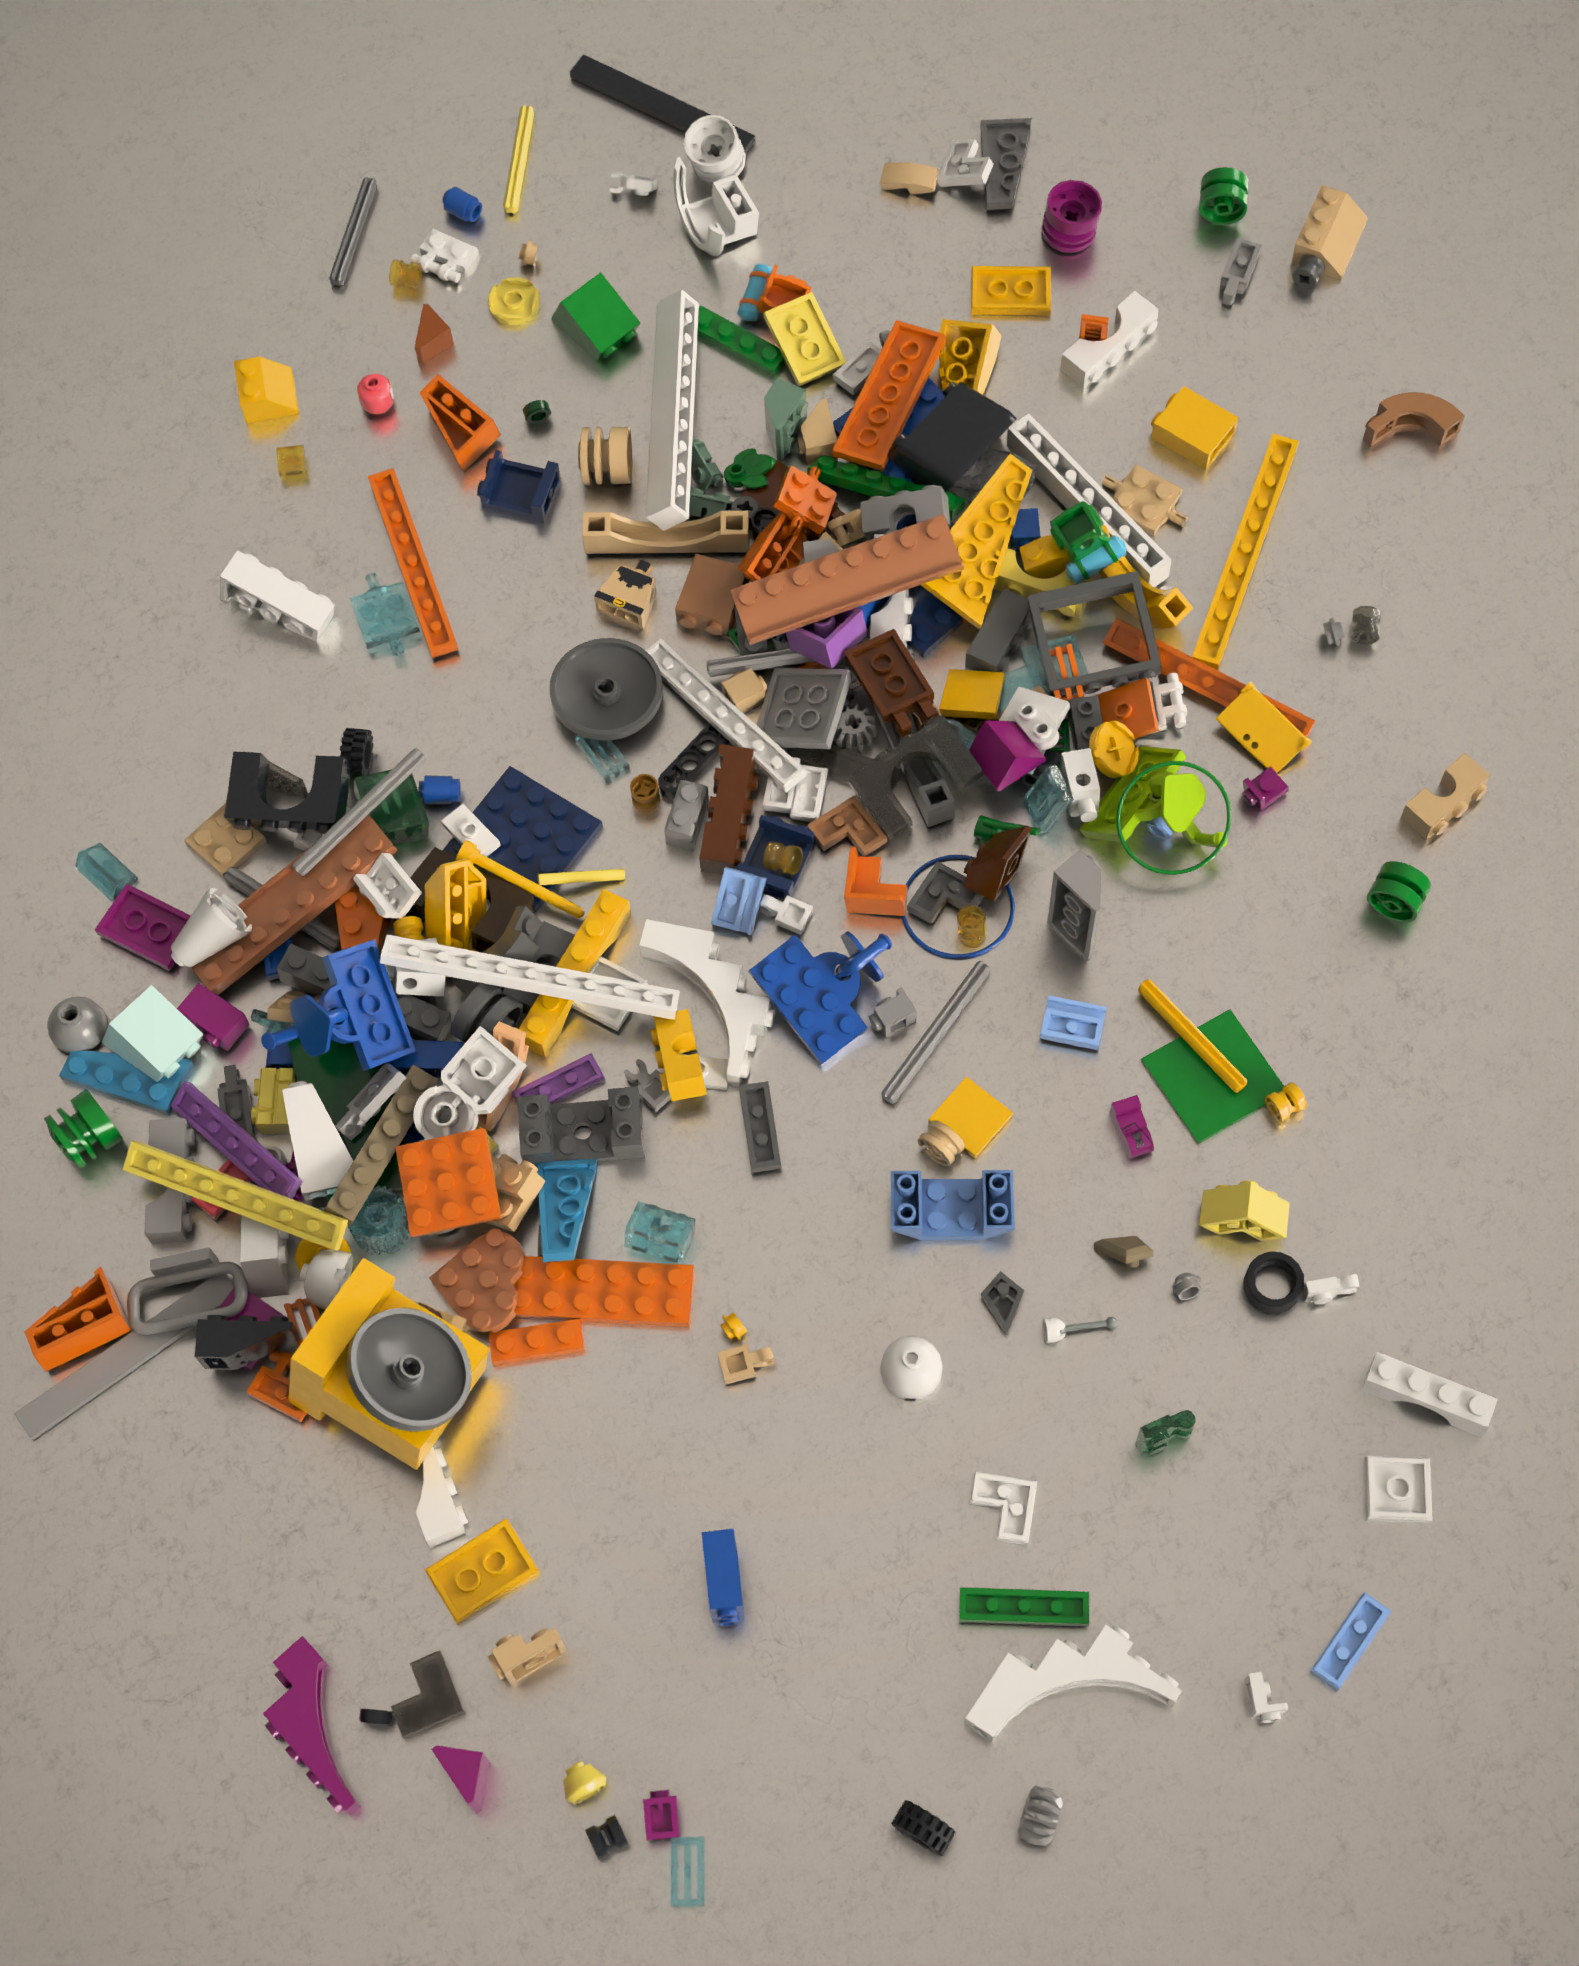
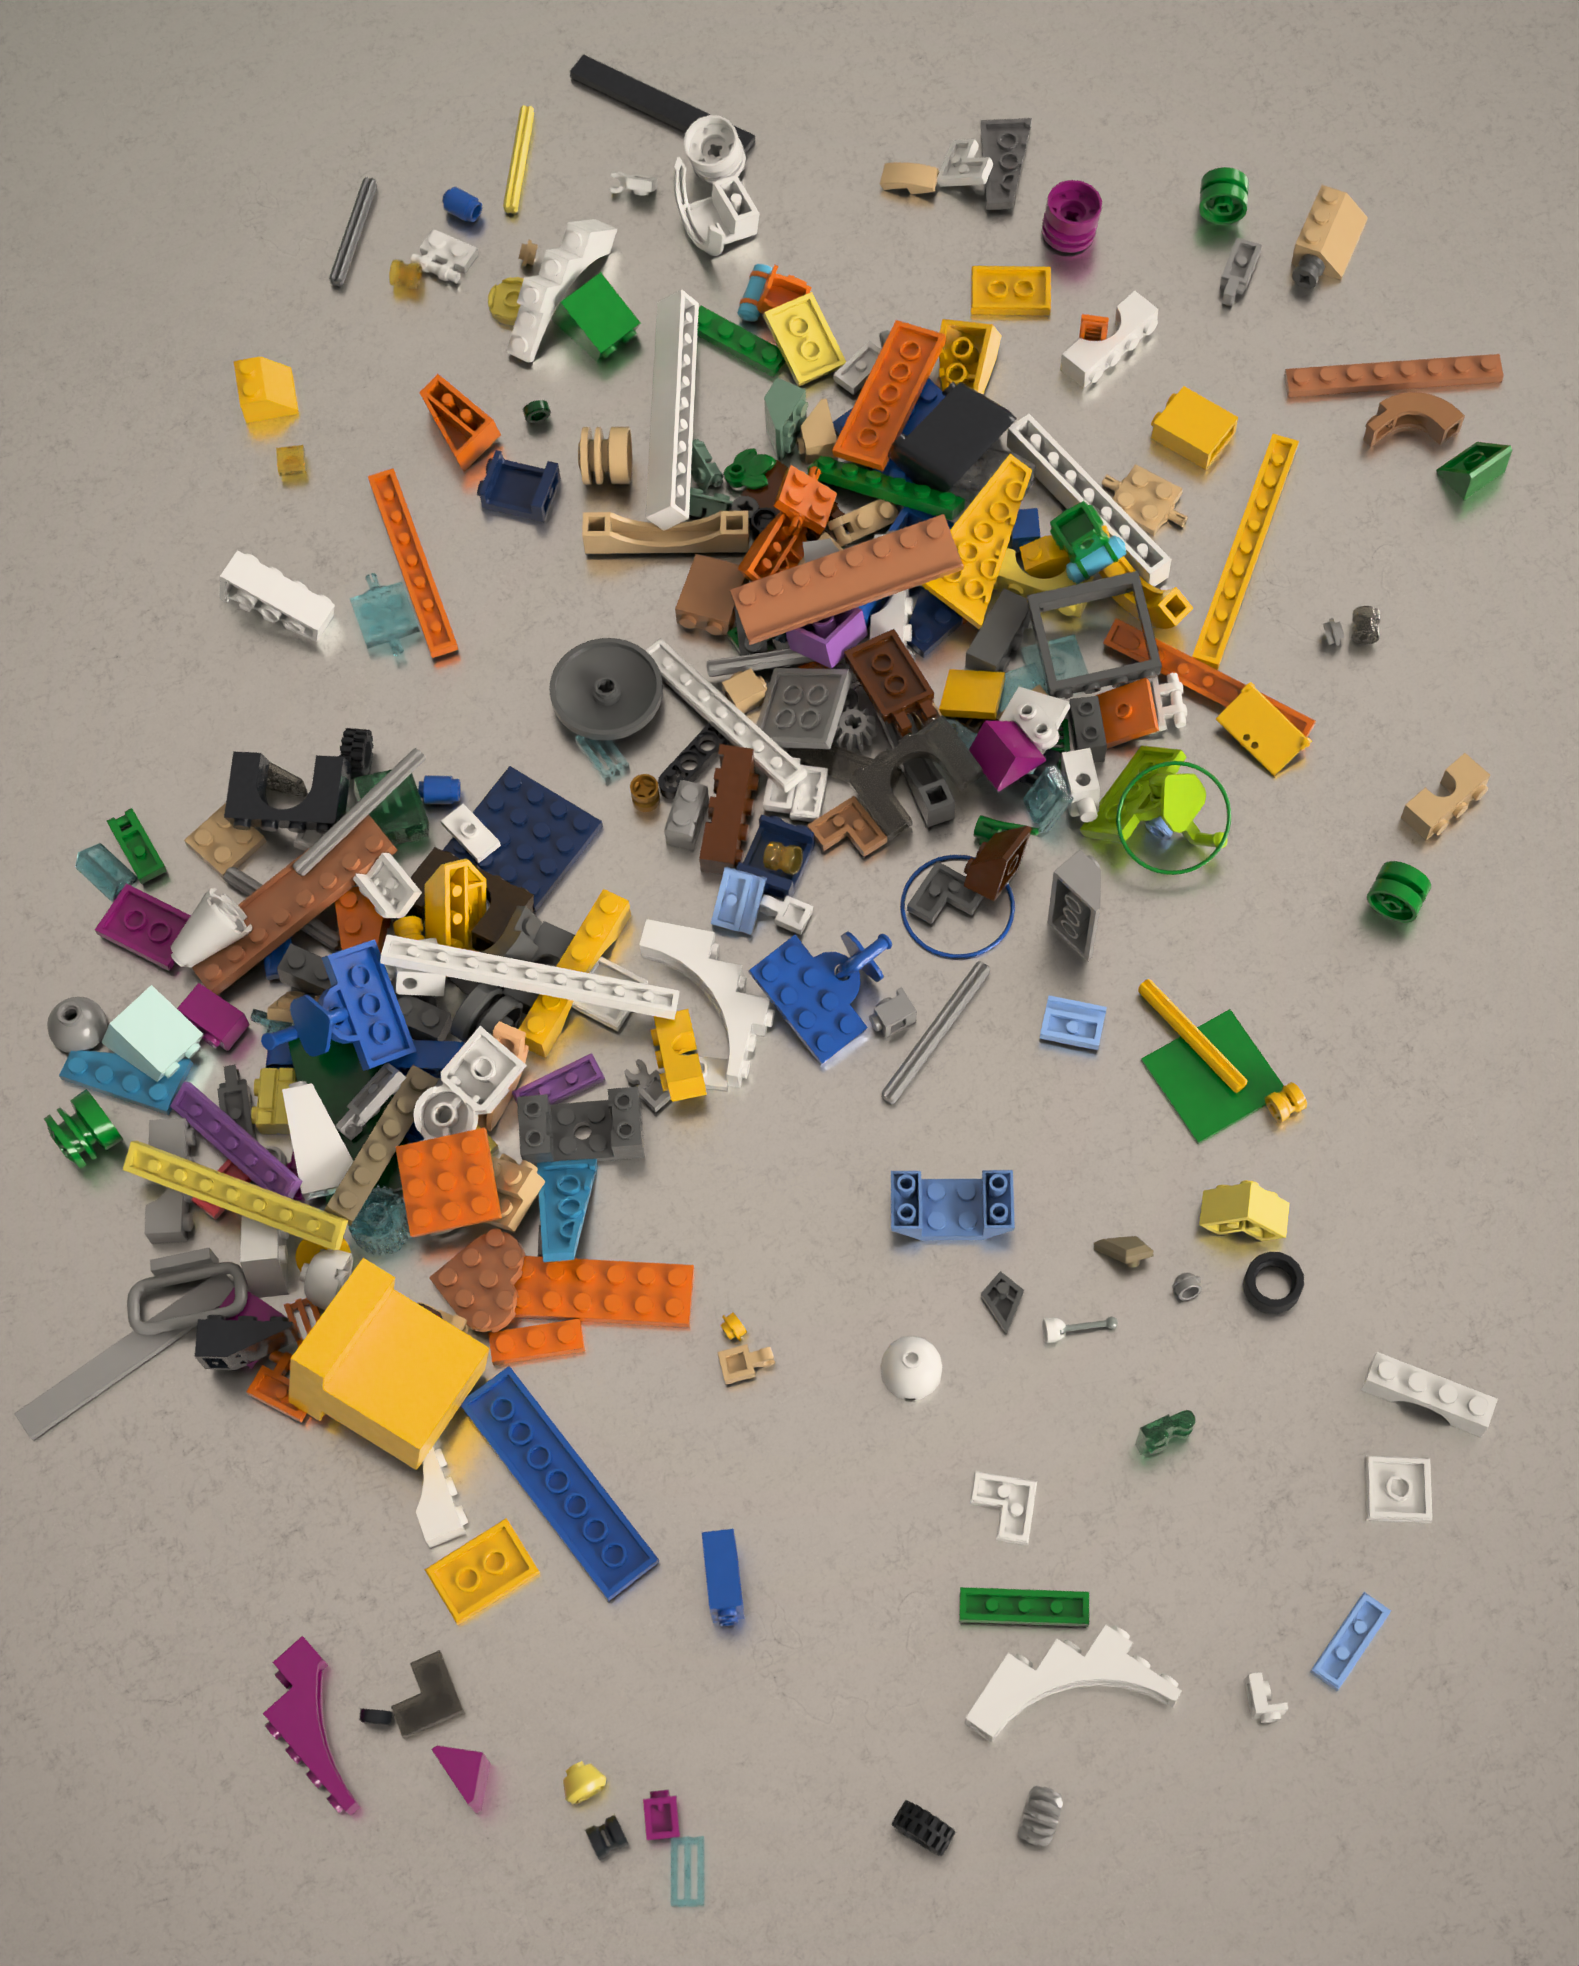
orange wedge [24,1266,131,1372] -> none
dark grey dish [346,1308,472,1432] -> none
coral head [357,374,394,414] -> none
dark orange slope [415,304,454,364] -> none
yellow piece [456,840,585,919] -> none
tan plate [487,1628,567,1685] -> none
light yellow bar [538,868,625,885] -> none
tan torso [594,560,657,629] -> none
clear light blue brick [624,1201,696,1265] -> none
dark grey plate [739,1081,781,1173] -> none
orange panel [844,846,908,916] -> none
light grey arch [860,485,951,540] -> none
tan wheel [917,1120,965,1167] -> none
yellow tile [928,1076,1013,1159] -> none
clear yellow wheel [957,905,987,945] -> none
orange tile [1049,644,1084,701] -> none
yellow tile [1089,721,1139,778] -> none
magenta leg [1109,1095,1154,1158] -> none
magenta bracket [1242,766,1289,811] -> none
white plate [1302,1274,1360,1304] -> none
none -> green plate [106,808,167,884]
none -> blue plate [460,1366,659,1601]
none -> white arch [506,219,617,363]
none -> nougat plate [1284,354,1504,397]
none -> green slope [1436,442,1512,500]

